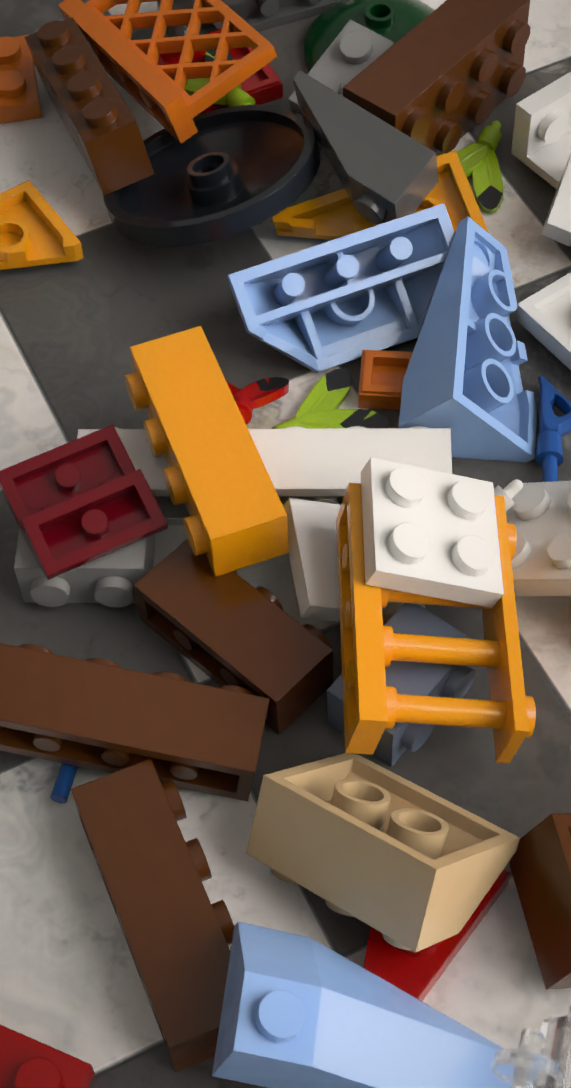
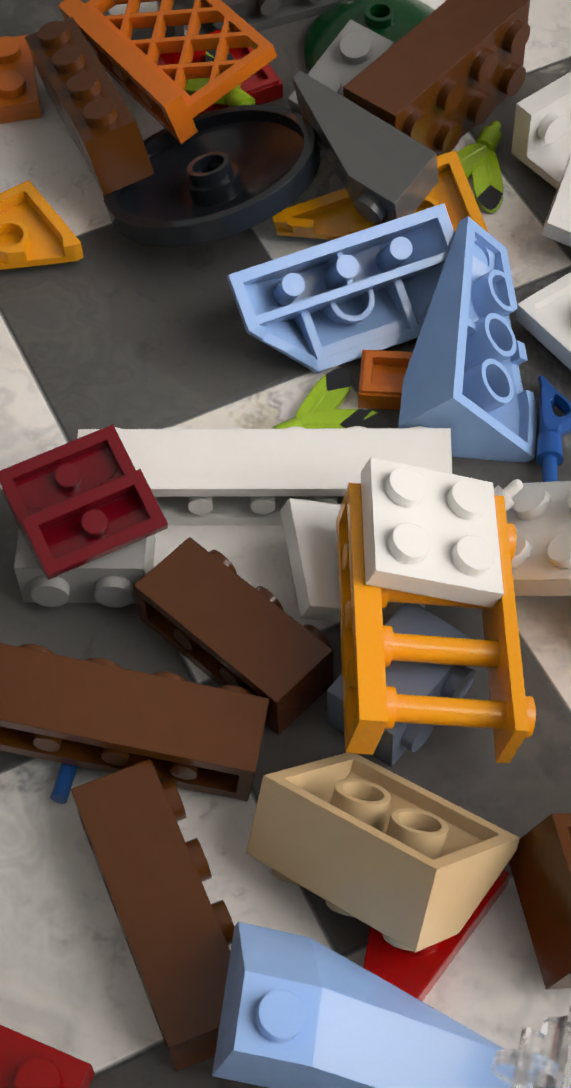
light orange brick [124,326,289,577] -> none
red piece [226,377,289,425] -> none

